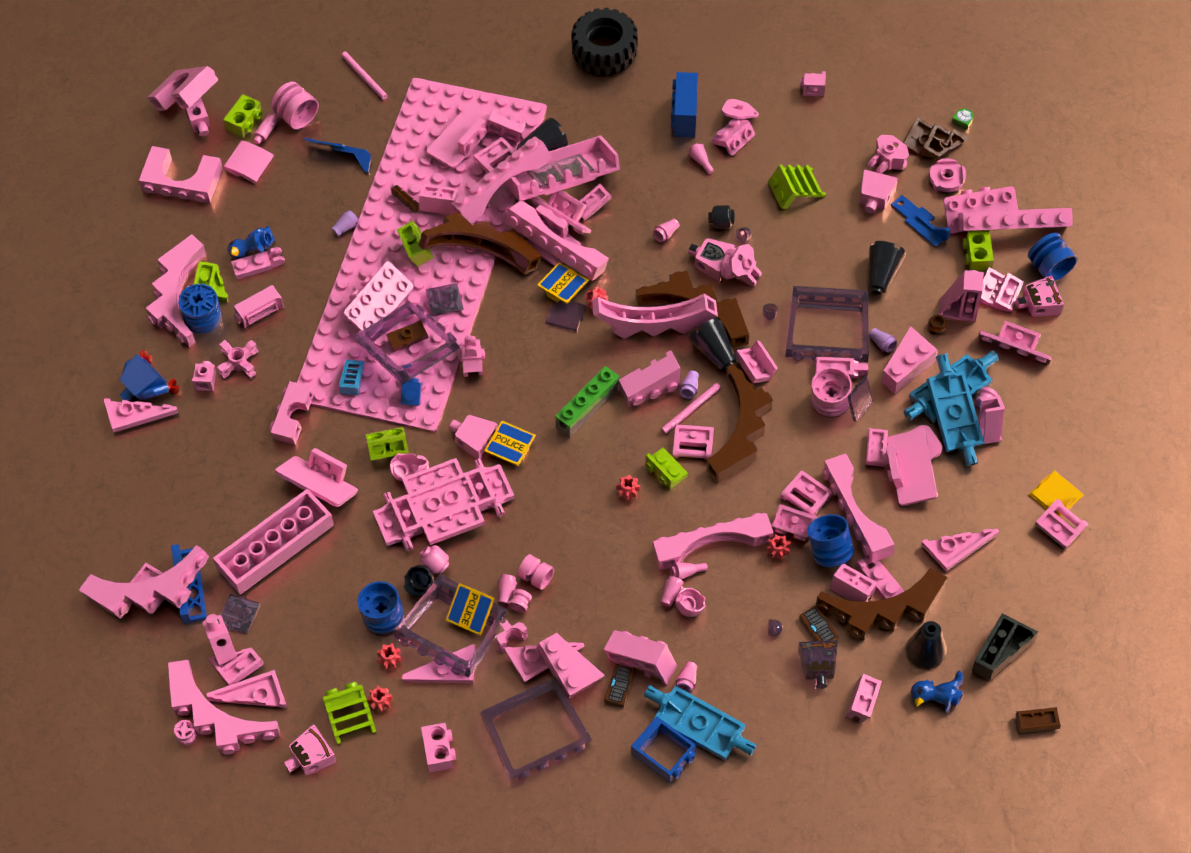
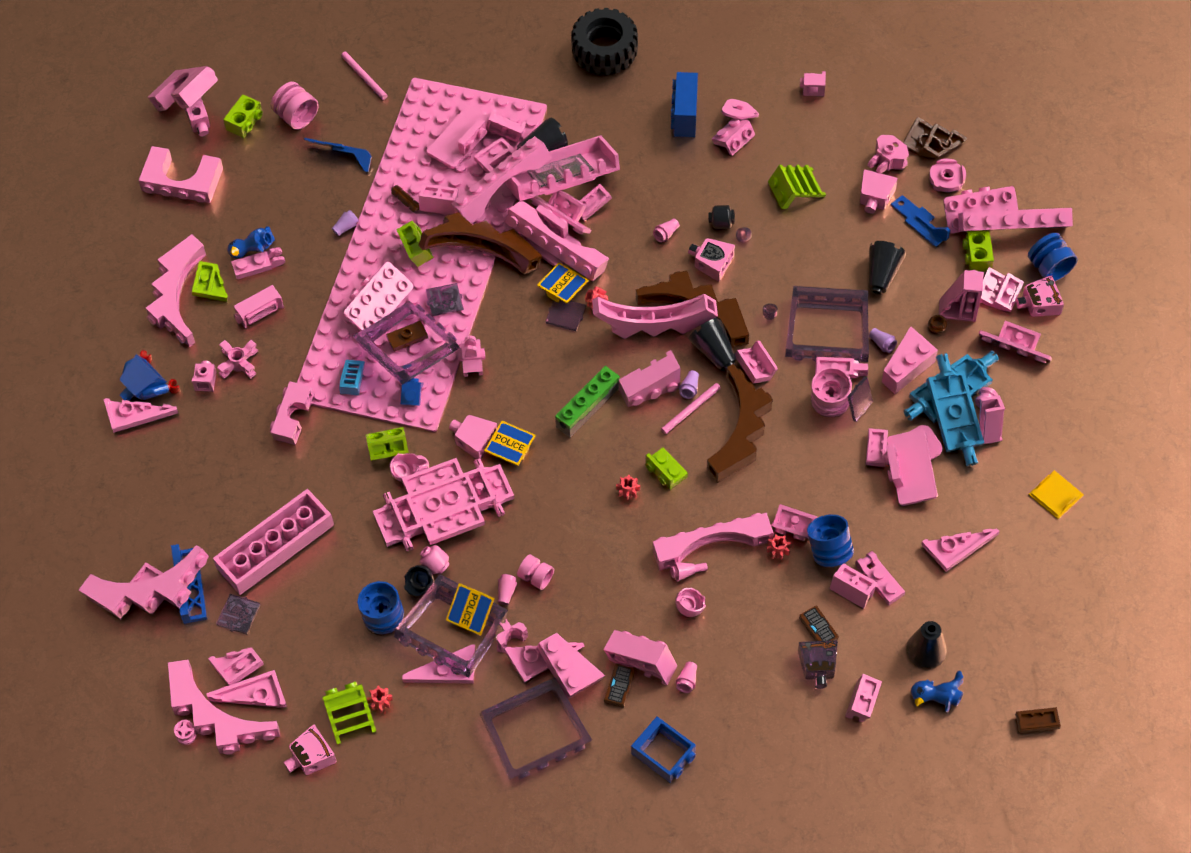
blue wheel [178,284,222,333] -> none
bright pink torso [202,614,238,665] -> none
bright pink slope [223,141,274,184] -> none
bright pink cylinder [253,112,279,145] -> none
bright pink bracket [275,448,358,507] -> none
coral gear [377,643,402,669] -> none
bright pink brick [421,723,456,773] -> none
bright pink wheel [508,589,532,613] -> none
dark azure plate [644,685,757,760] -> none
bright pink cone [660,576,684,607] -> none
bright pink plate [673,424,714,461] -> none
bright pink cone [688,143,714,175] -> none
bright pink hinge [720,244,762,287] -> none
clear purple hinge [768,619,783,636] -> none
bright pink plate [780,470,833,516] -> none
reddish brown arch [816,568,948,640] -> none
bright pink arch [822,454,895,562] -> none
tile [952,108,973,129] -> none
pearl dark grey wedge [972,613,1038,680] -> none
bright pink plate [1035,499,1089,549] -> none

